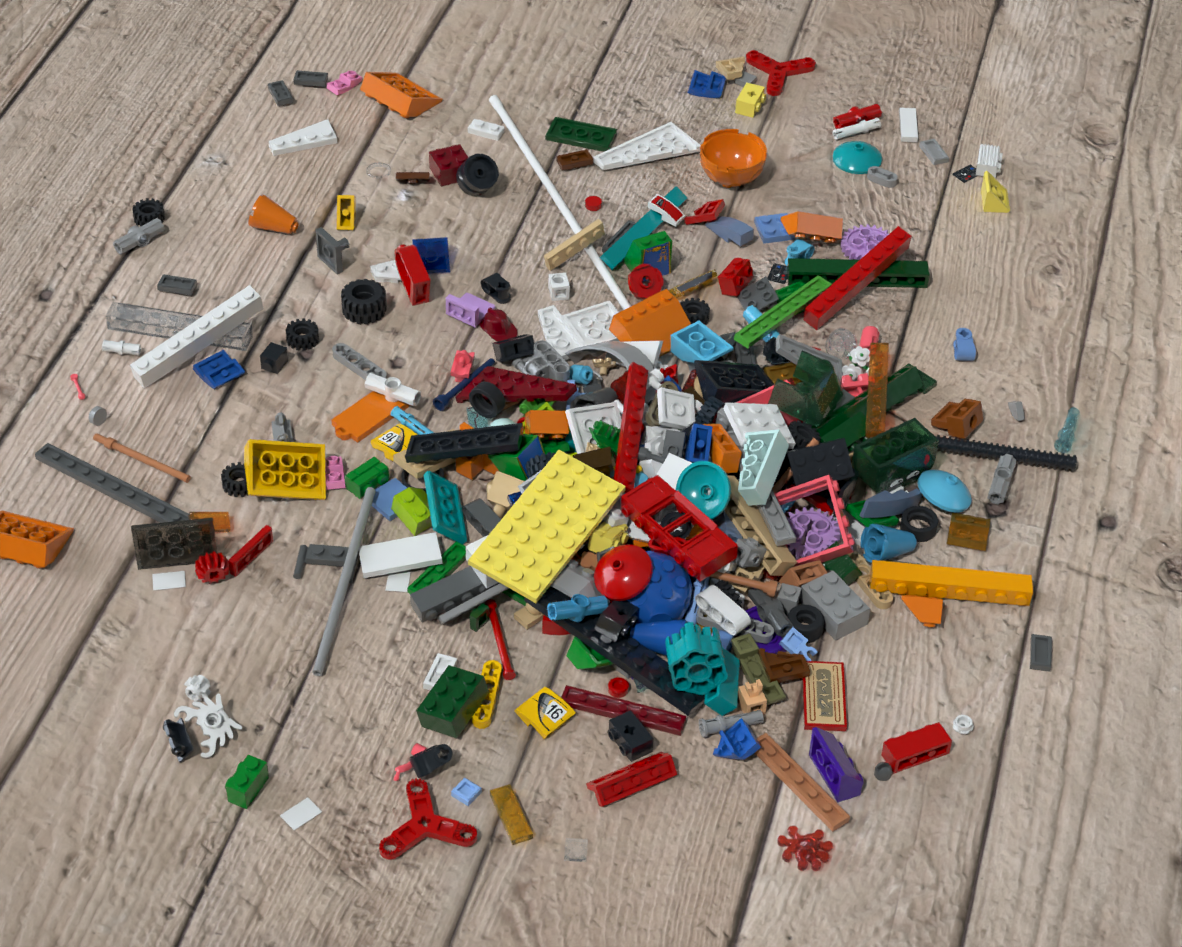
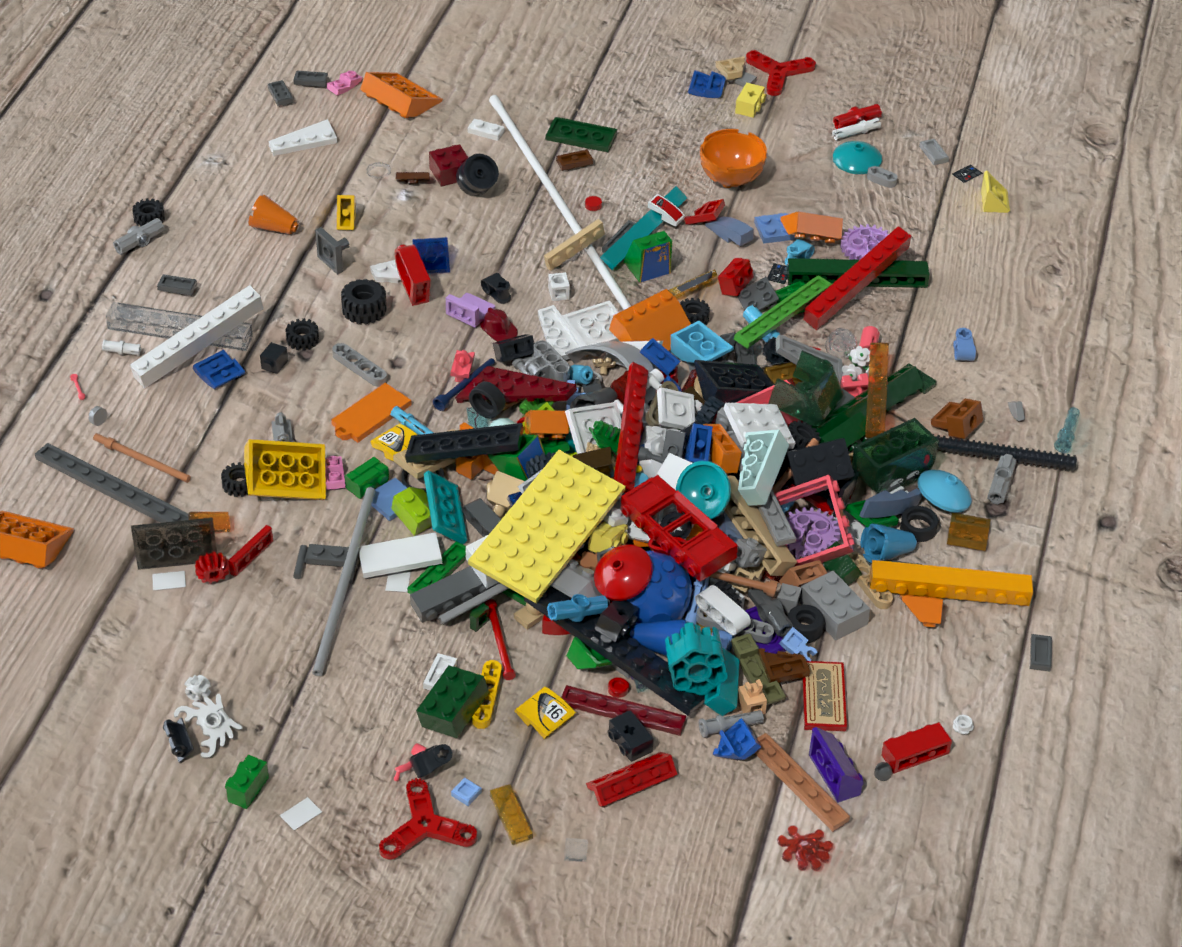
white piece [365,373,421,406] -> none
white wing [593,122,701,170] -> none
red plate [628,264,664,300] -> none
white tile [899,108,918,142] -> none
white brick [976,144,1003,178] -> none
none -> blue plate [640,338,681,376]

